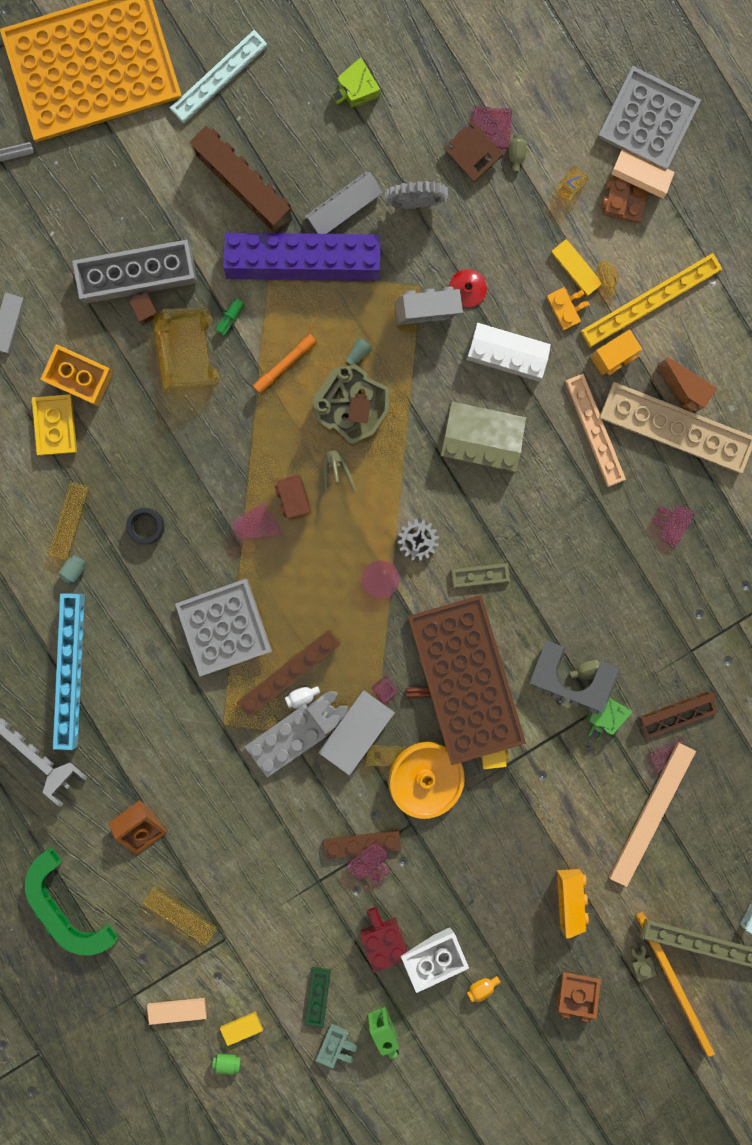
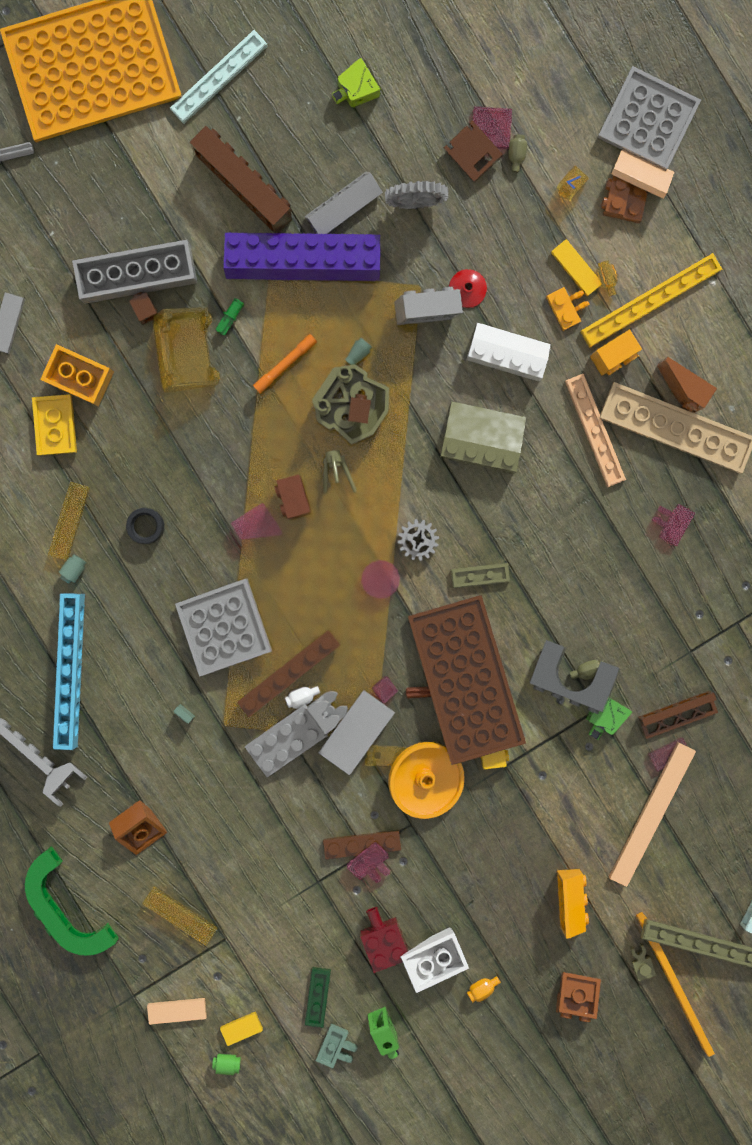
none -> sand green tile [174,704,195,724]

